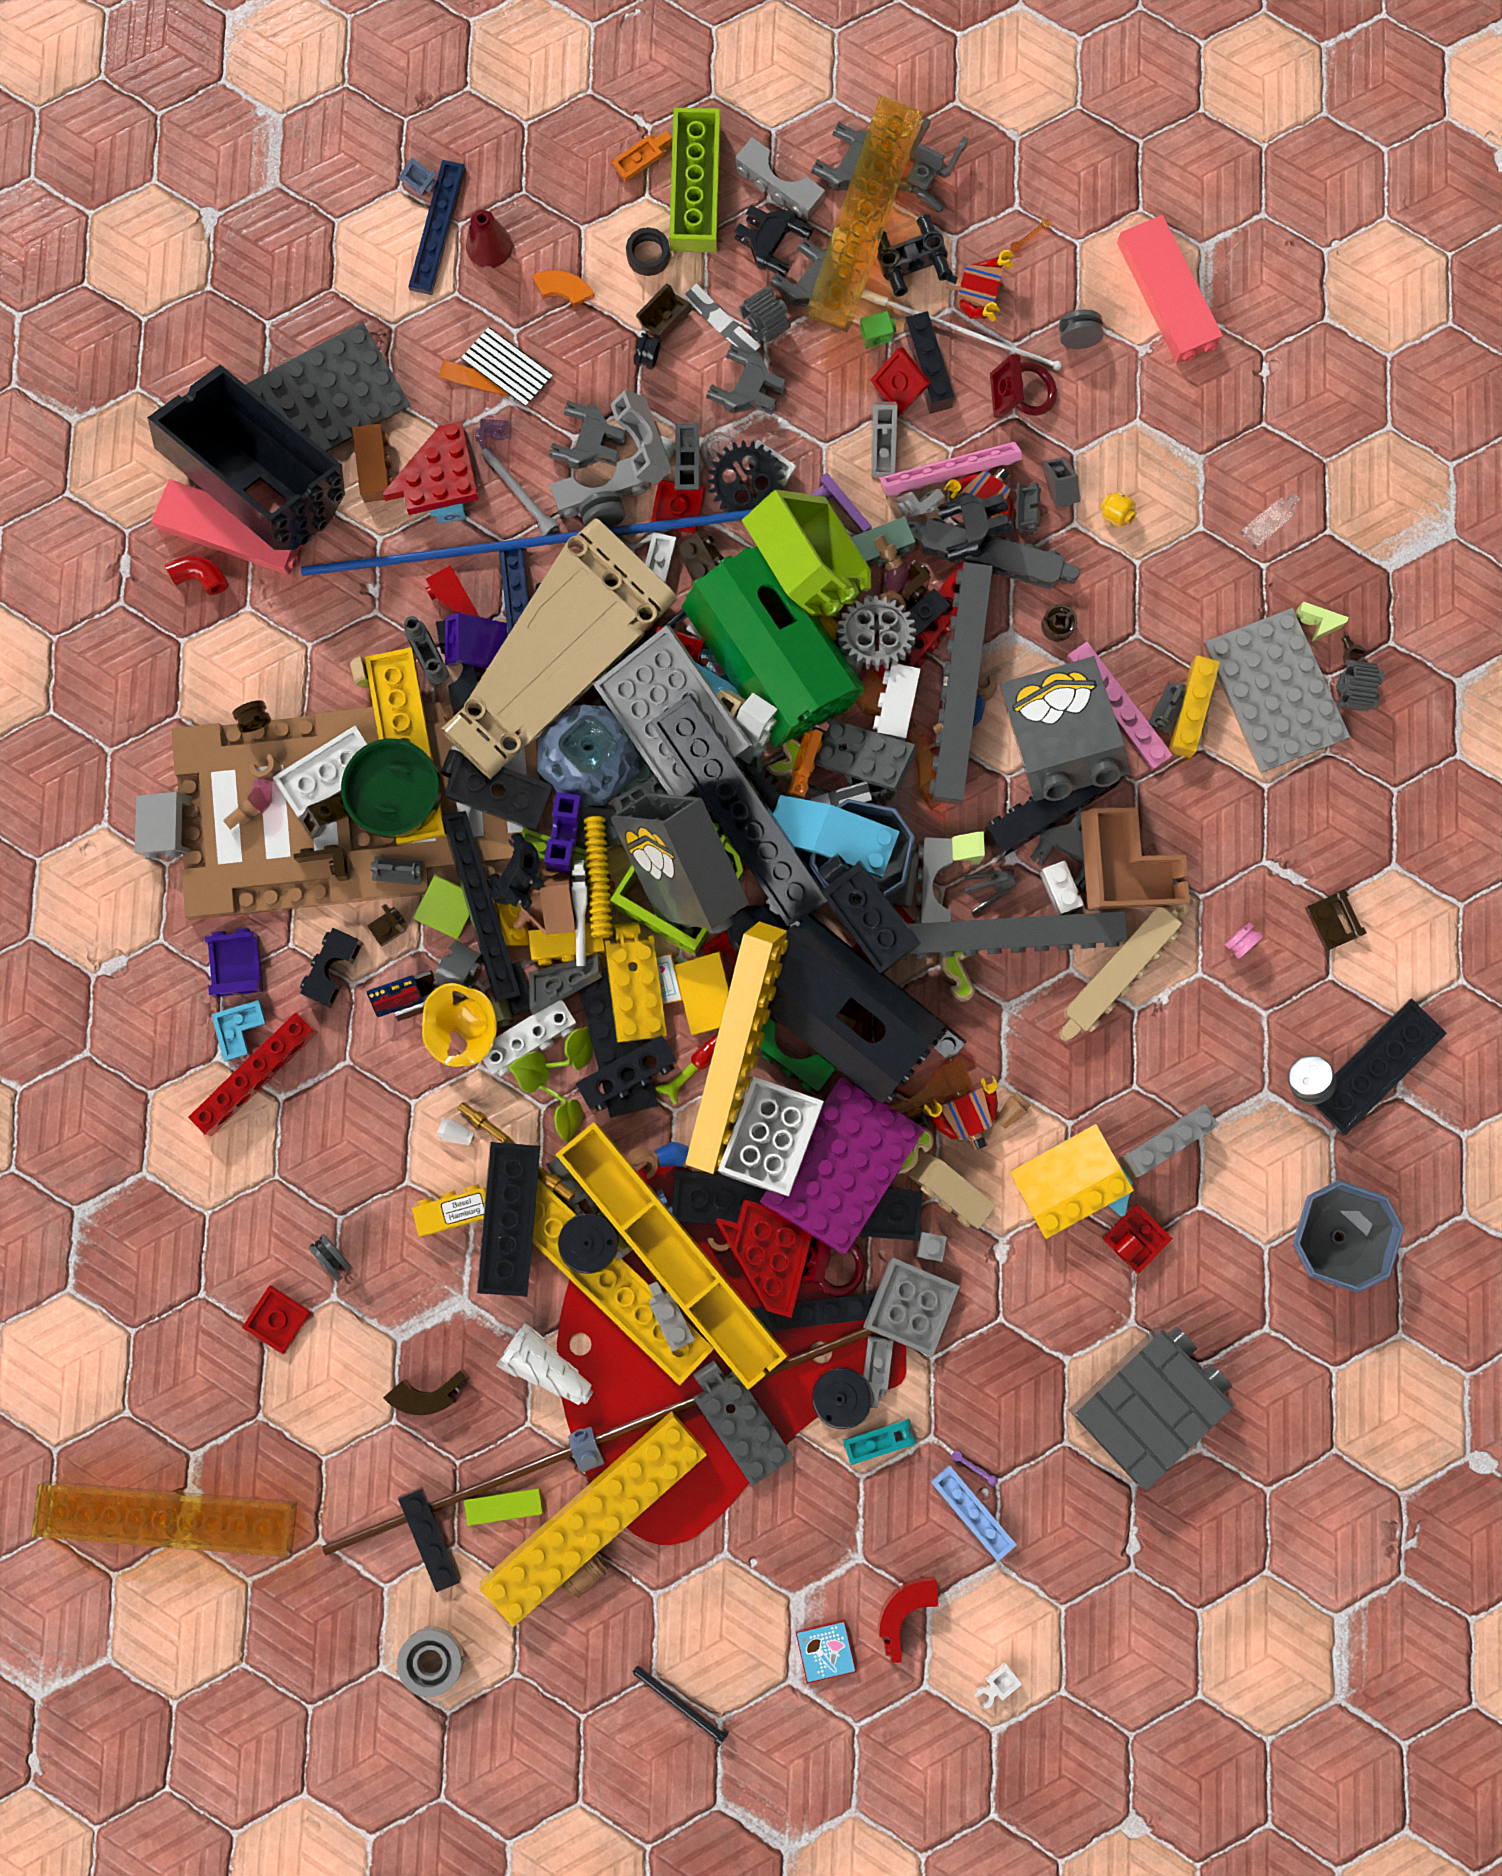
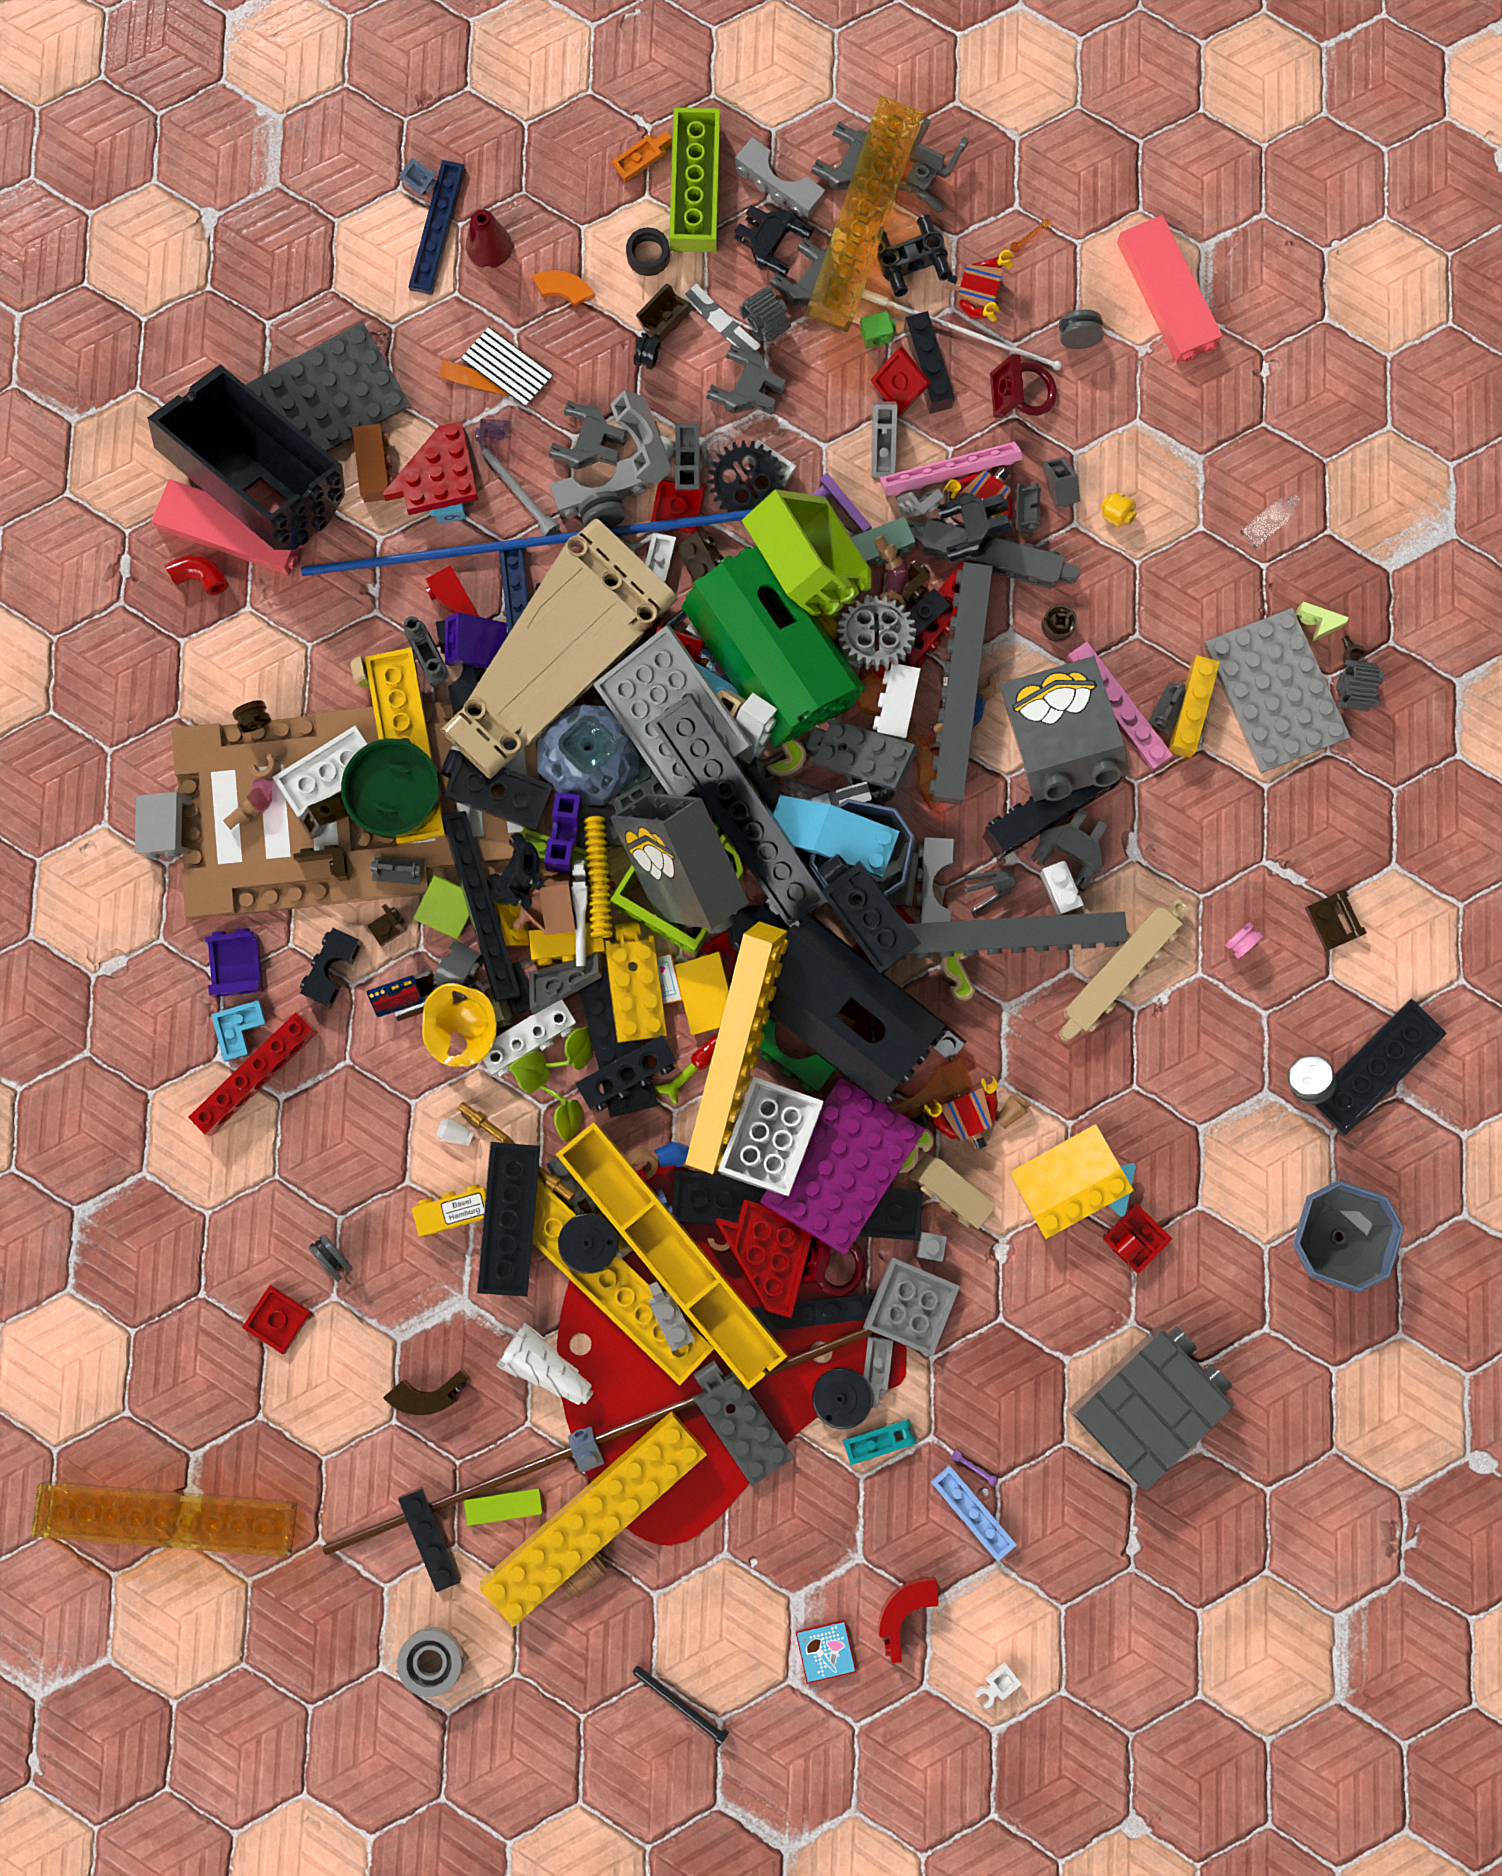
orange hinge [787,729,823,798] -> none
yellowish green slope [952,832,985,865] -> none
nougat piece [1081,807,1190,910] -> none
light grey arch [1118,1104,1219,1180] -> none

